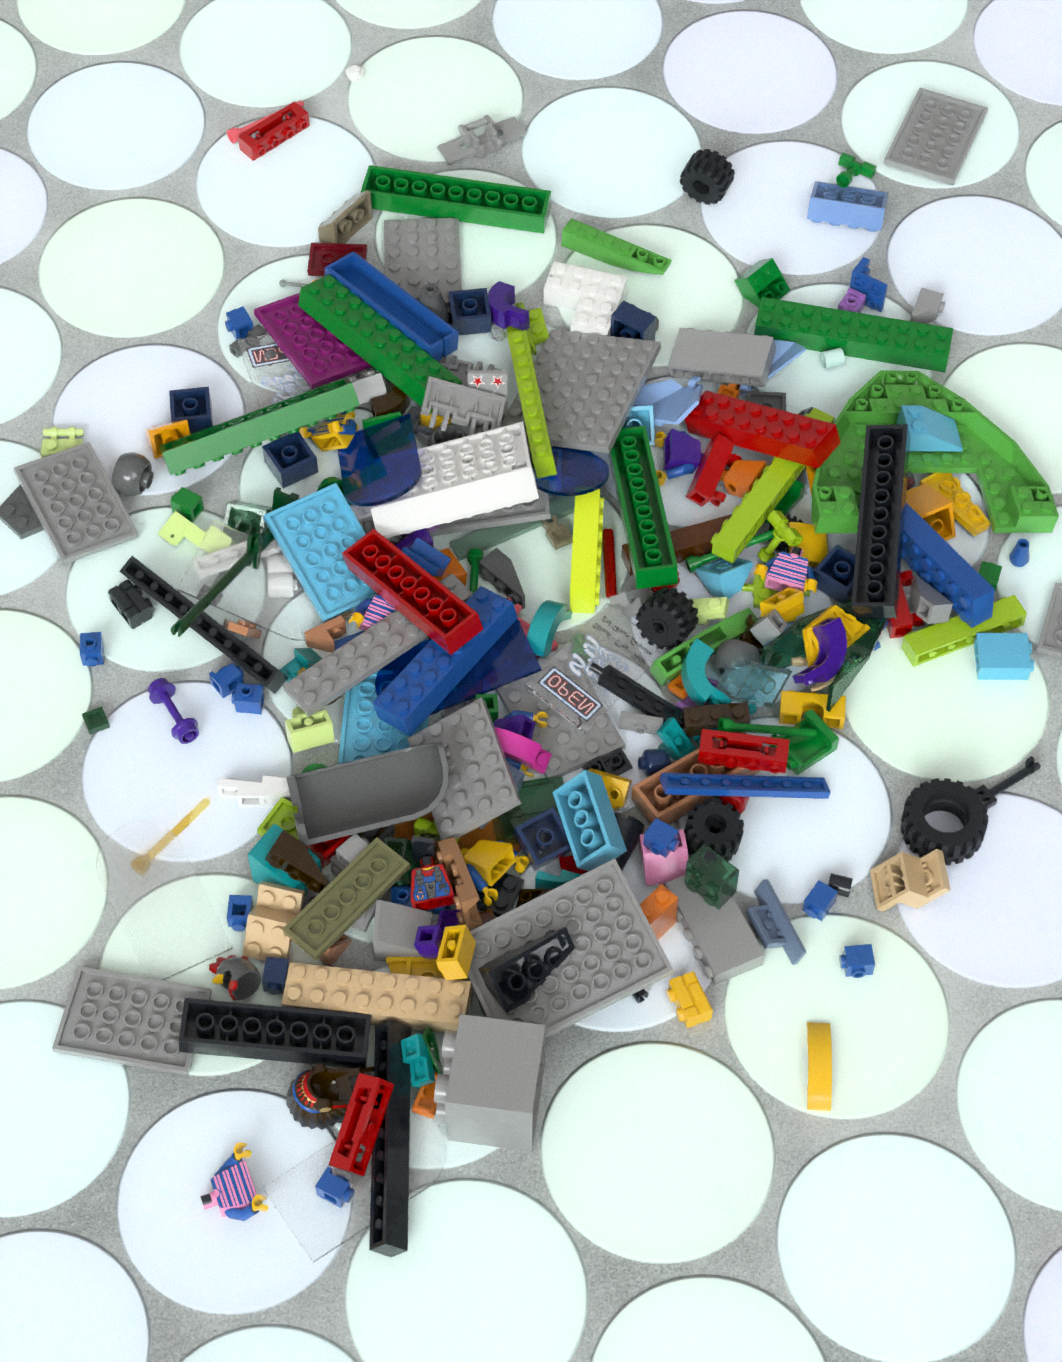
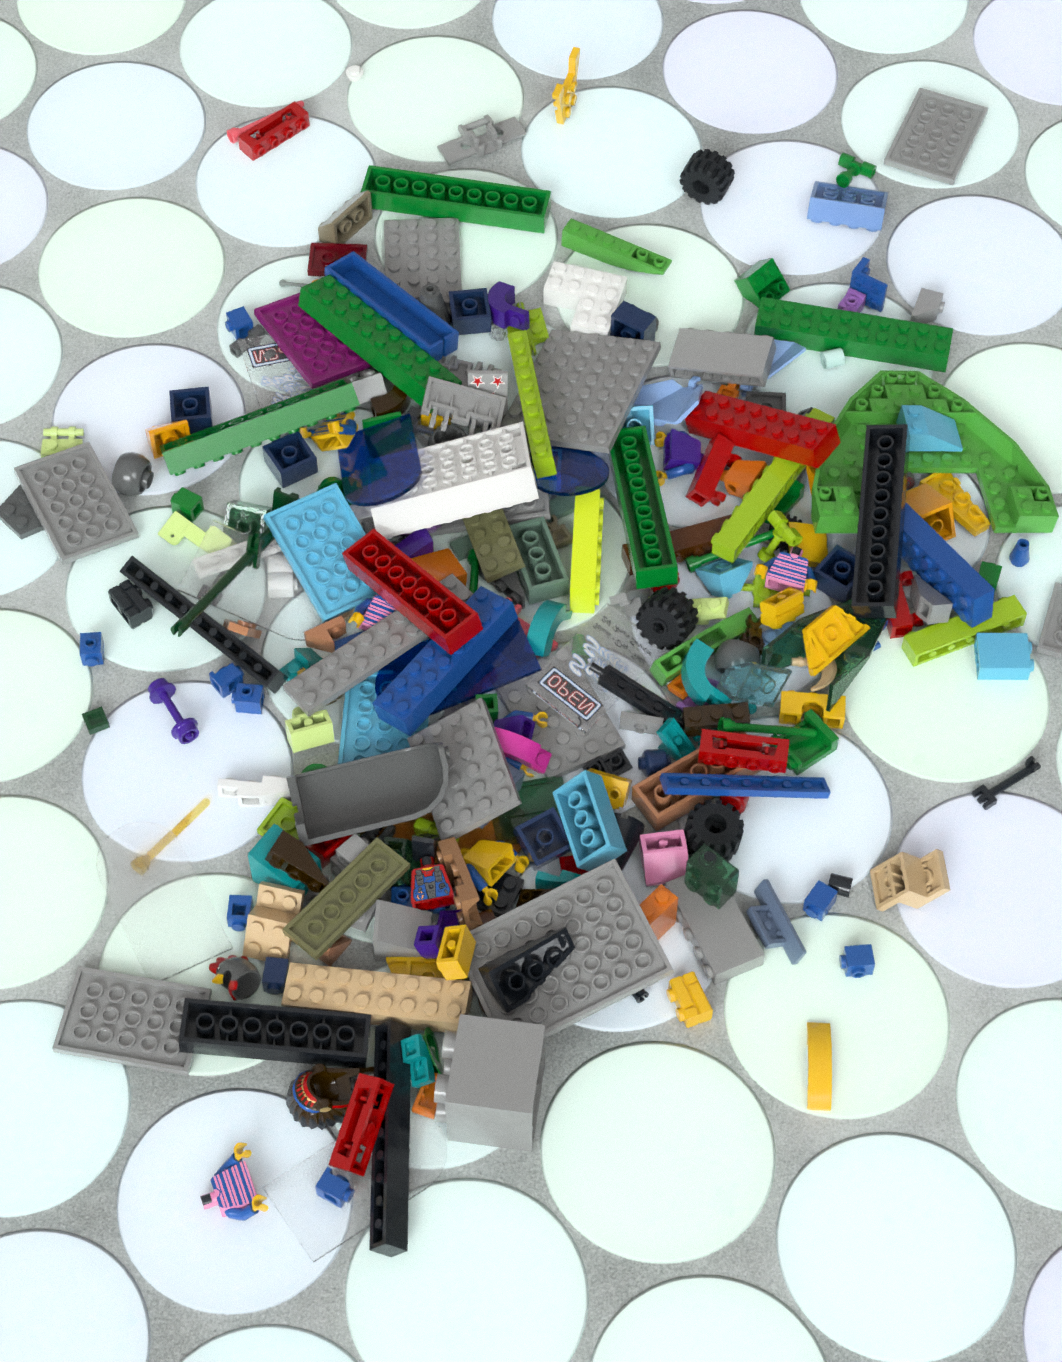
blue bracket [402,538,451,577] -> none
red axle [602,528,617,599] -> none
blue brick [643,818,680,858] -> none
light grey brick [750,609,788,646] -> none
dark purple arch [792,617,847,686] -> none
black tyre [900,778,989,865] -> none
none -> olive plate [462,508,526,583]
none -> sand green brick [510,516,569,605]
none -> yellow wing [552,47,580,125]

